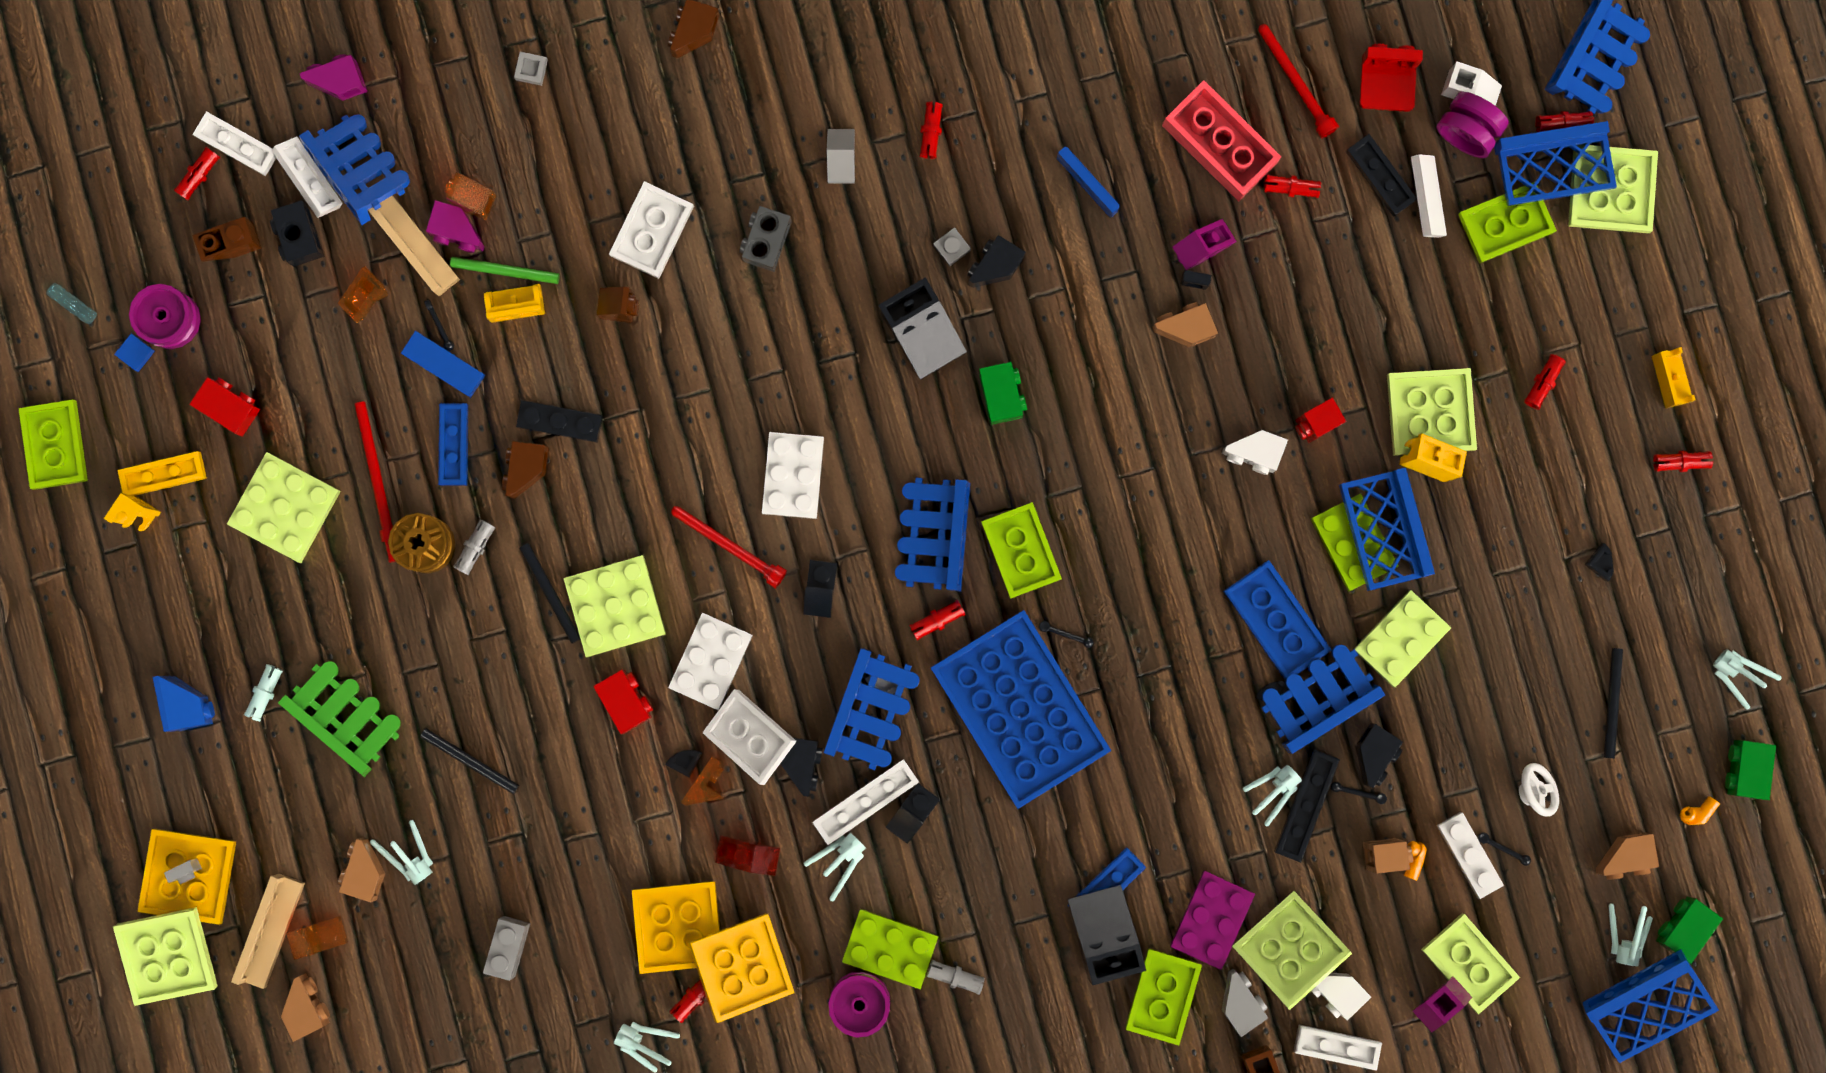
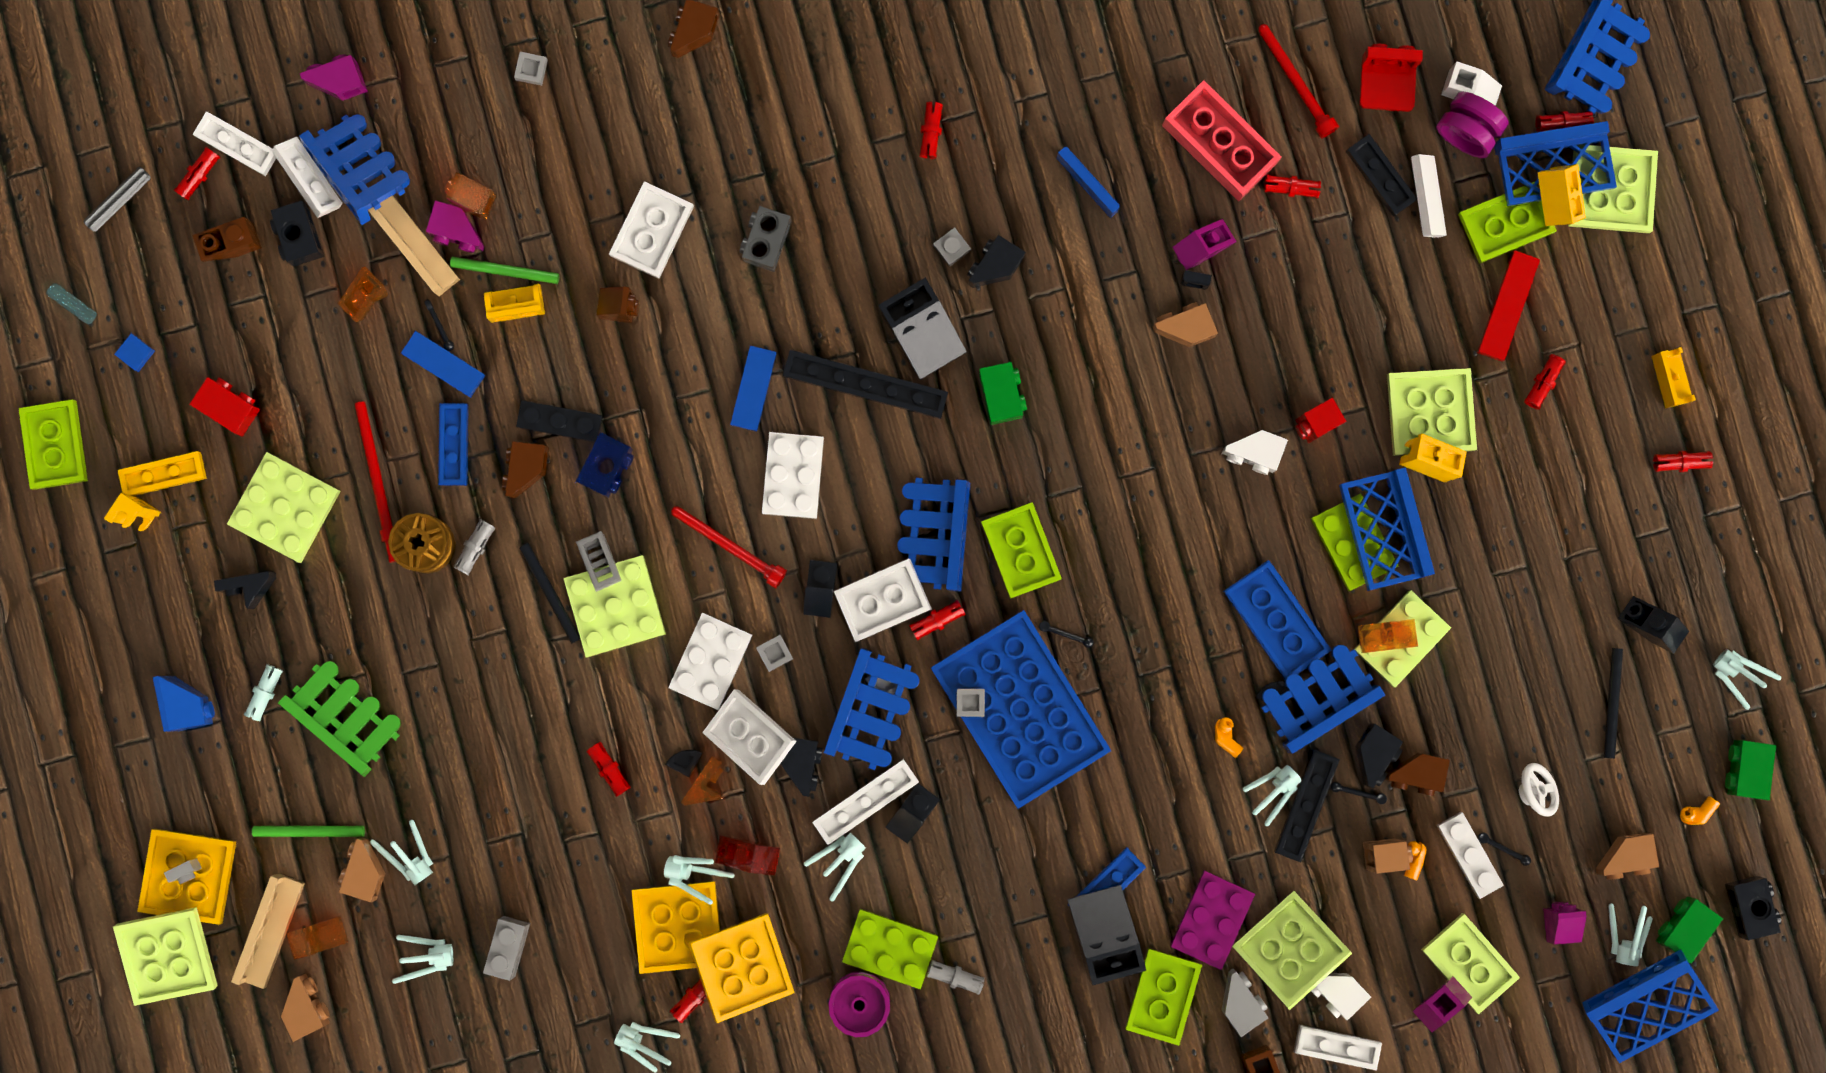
magenta wheel [129,284,201,349] -> none
black bar [420,728,520,795] -> none
red brick [593,670,653,734] -> none
light grey slope [827,129,855,184] -> none
black tile [1585,543,1614,582] -> none
none -> axle [83,167,151,232]
none -> black slope [214,571,276,609]
none -> bright green bar [252,826,365,837]
none -> light aqua plant [392,935,453,984]
none -> clear blue brick [576,432,634,498]
none -> light grey slope [576,531,622,592]
none -> red pin [586,742,631,797]
none -> light aqua plant [664,855,735,905]
none -> blue tile [730,346,777,432]
none -> light grey plate [756,635,793,672]
none -> black plate [783,350,948,419]
none -> white plate [834,559,931,642]
none -> light grey plate [957,689,985,717]
none -> light orange arm [1215,717,1243,758]
none -> clear orange slope [1358,619,1418,653]
none -> reddish brown slope [1385,753,1450,796]
none -> red tile [1477,250,1540,362]
none -> yellow hinge [1537,164,1586,226]
none -> magenta slope [1543,902,1587,945]
none -> black slope [1618,596,1689,654]
none -> black brick [1725,876,1781,941]

